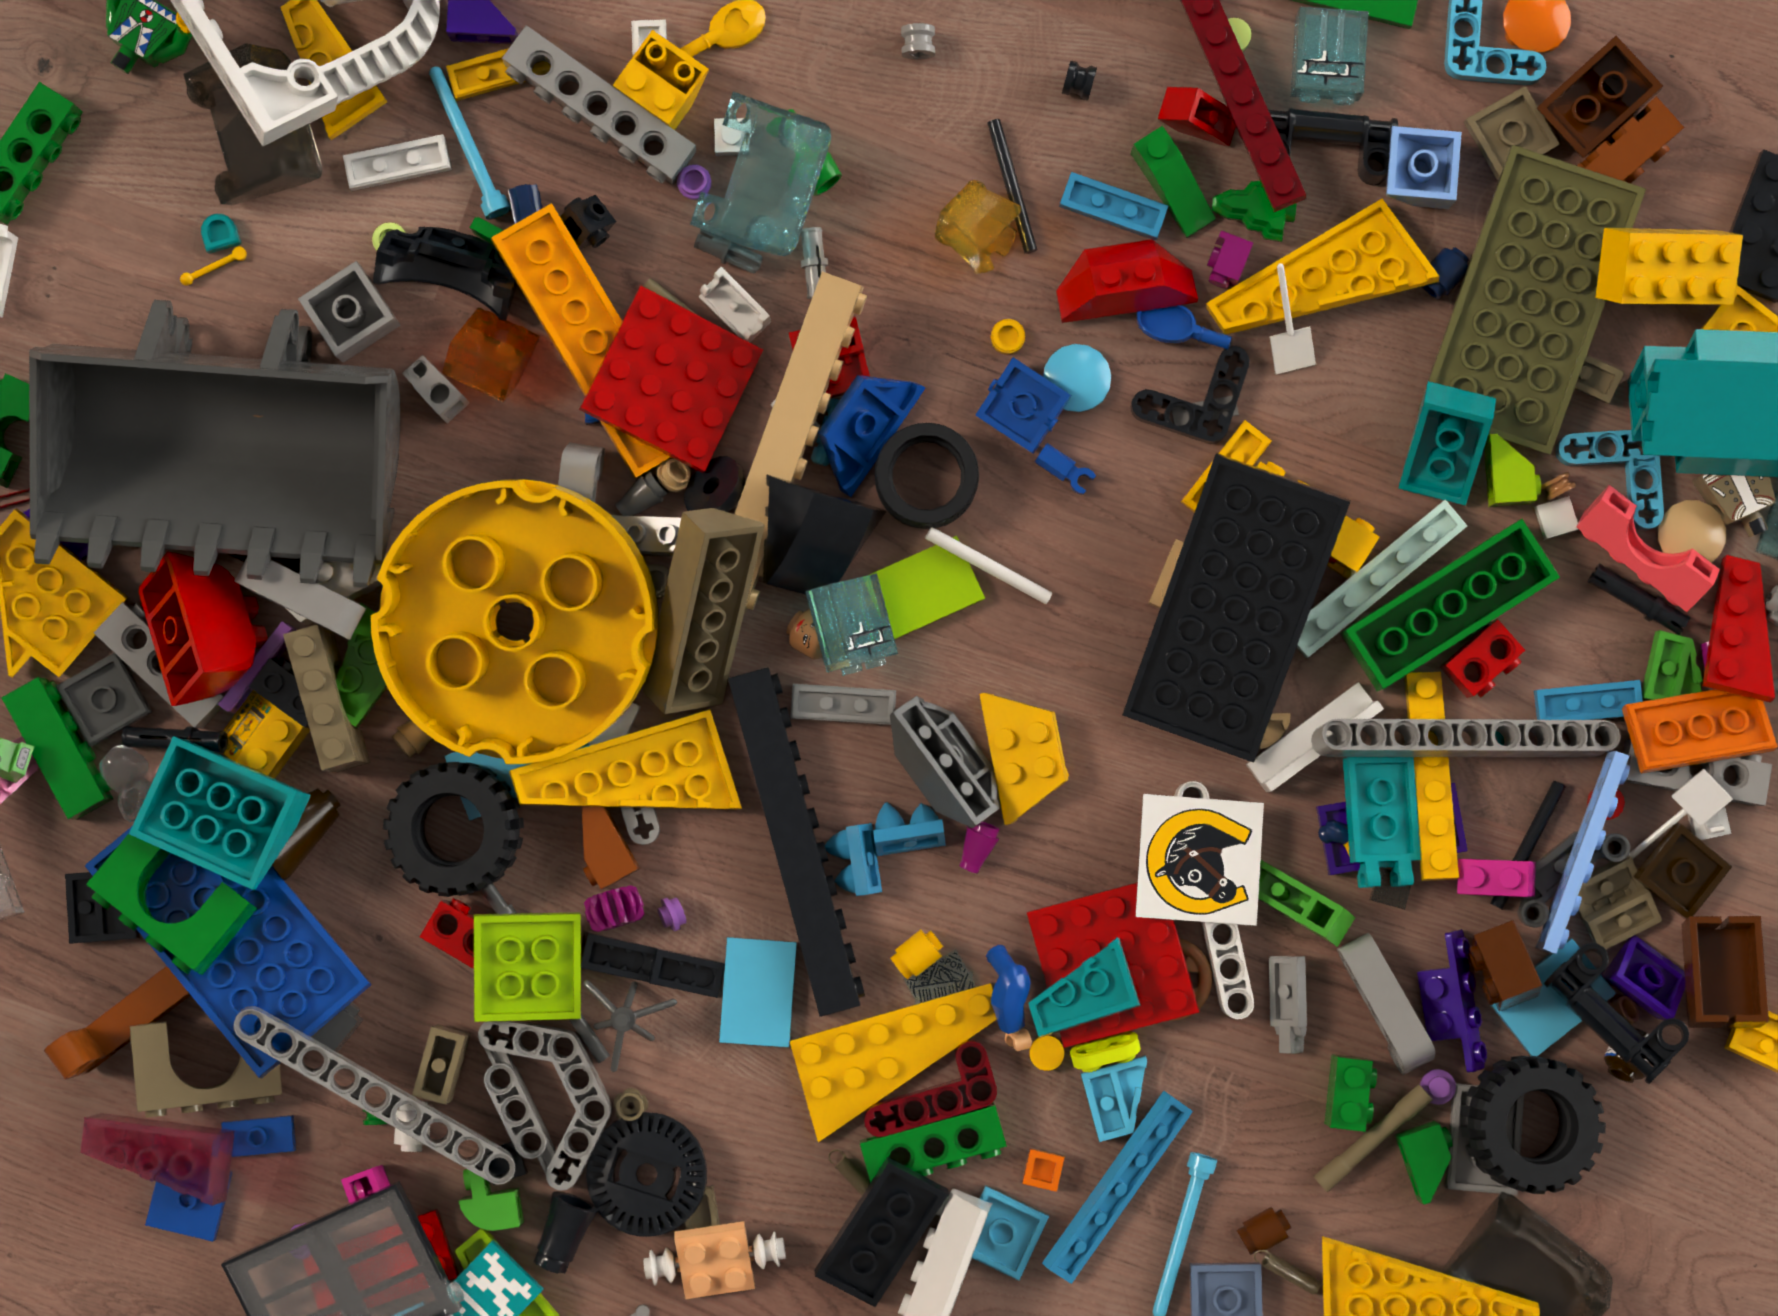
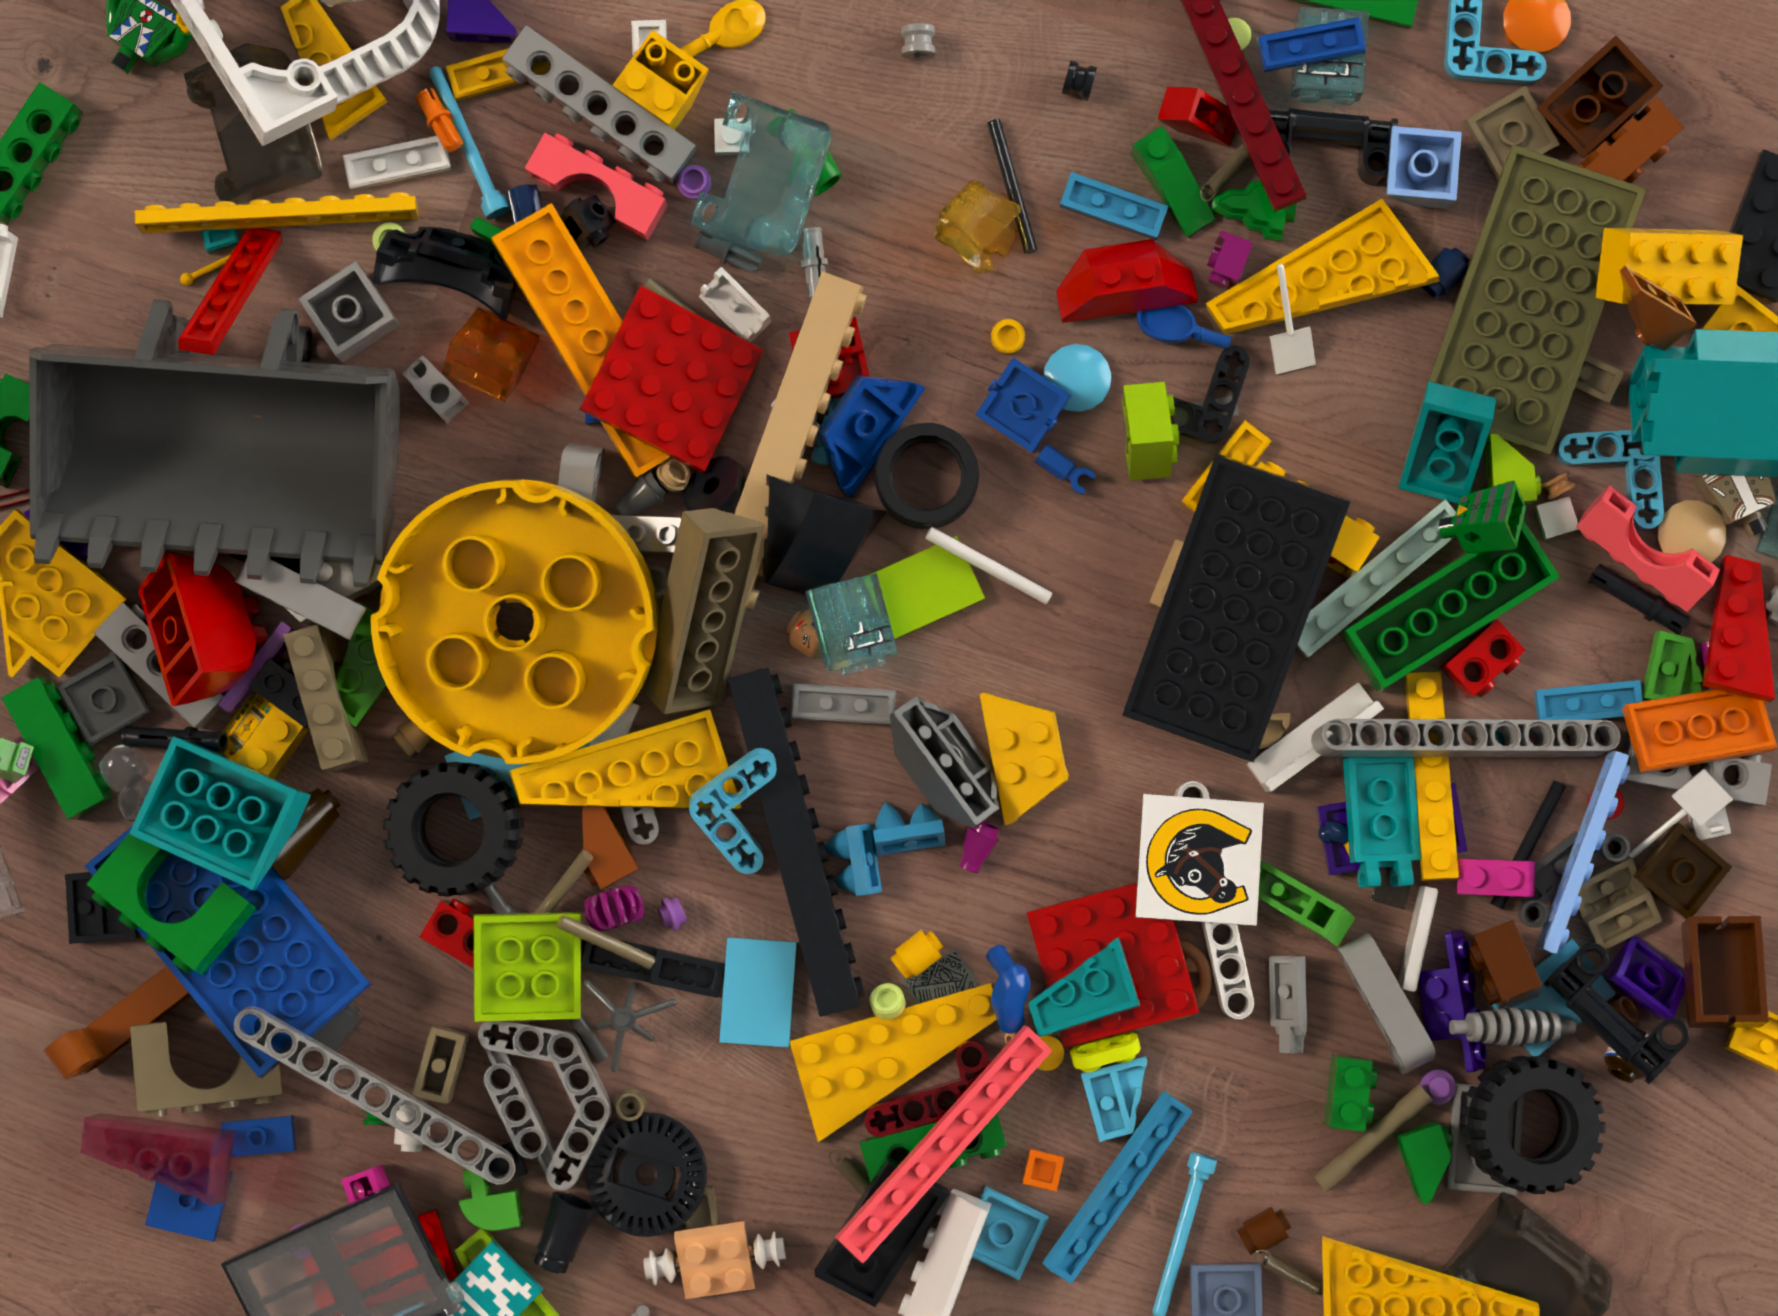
none -> yellow plate [135,192,419,234]
none -> red tile [178,228,282,355]
none -> orange axle [415,88,463,152]
none -> coral arch [524,133,668,241]
none -> dark tan bar [534,850,593,913]
none -> dark tan bar [557,915,655,969]
none -> medium azure beam [689,748,777,874]
none -> coral plate [834,1026,1052,1263]
none -> yellowish green tile [869,983,906,1020]
none -> lime brick [1122,382,1179,481]
none -> dark tan piece [1200,144,1250,202]
none -> blue tile [1257,17,1367,73]
none -> white tile [1398,886,1438,992]
none -> green torso [1439,480,1526,553]
none -> light grey piece [1449,1007,1576,1046]
none -> dark orange slope [1620,266,1697,351]

